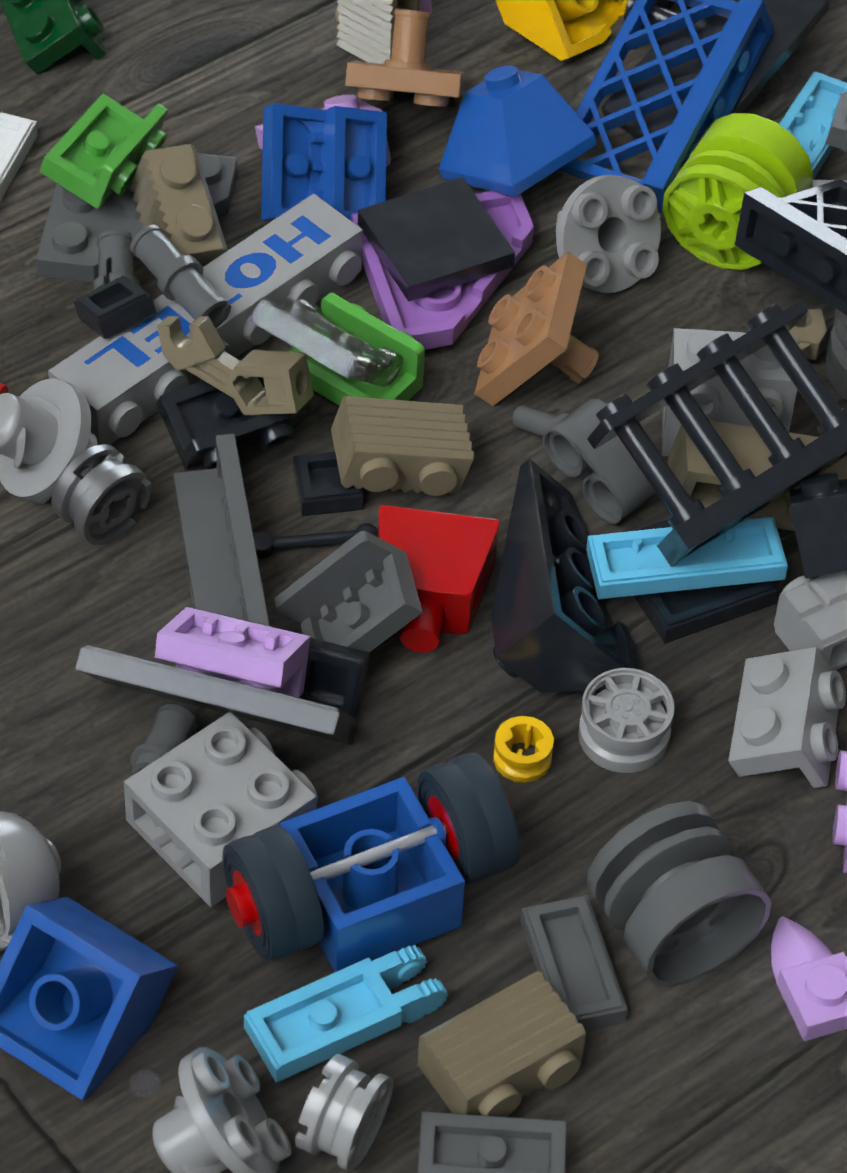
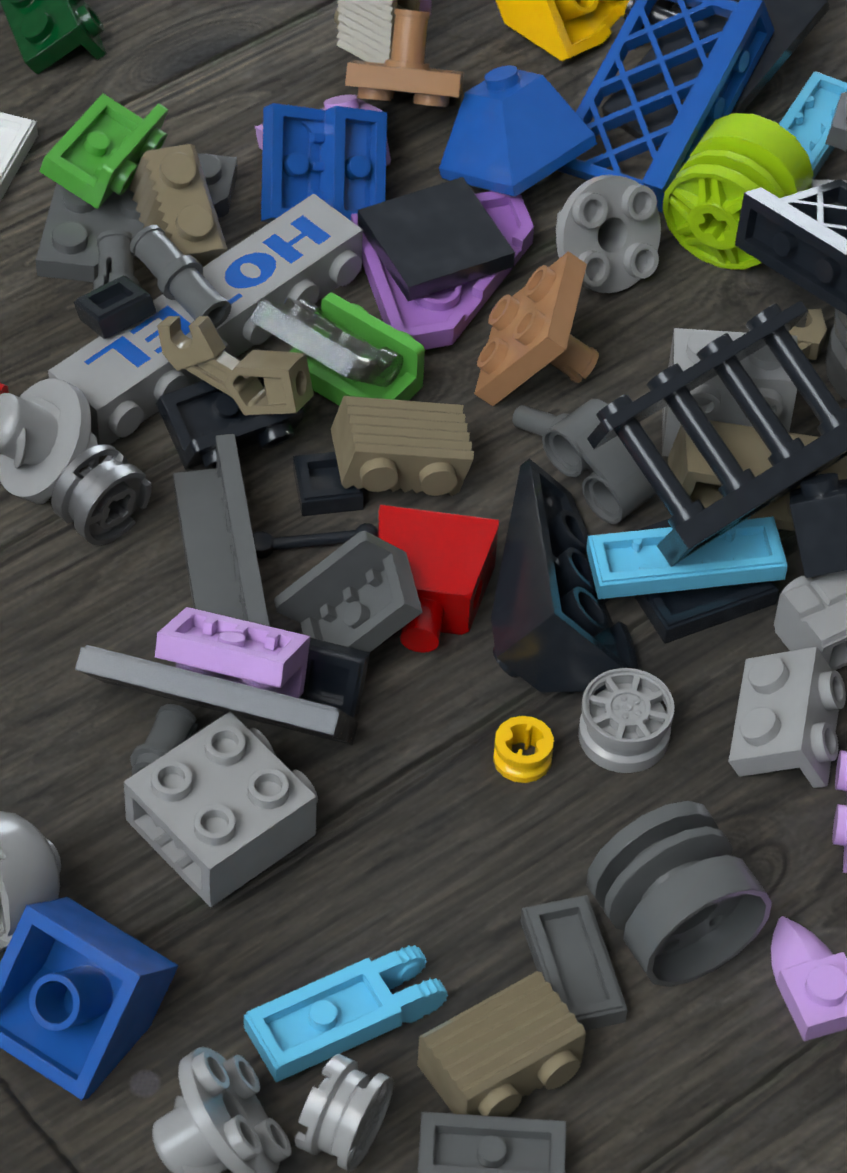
brick [222,753,520,972] -> none

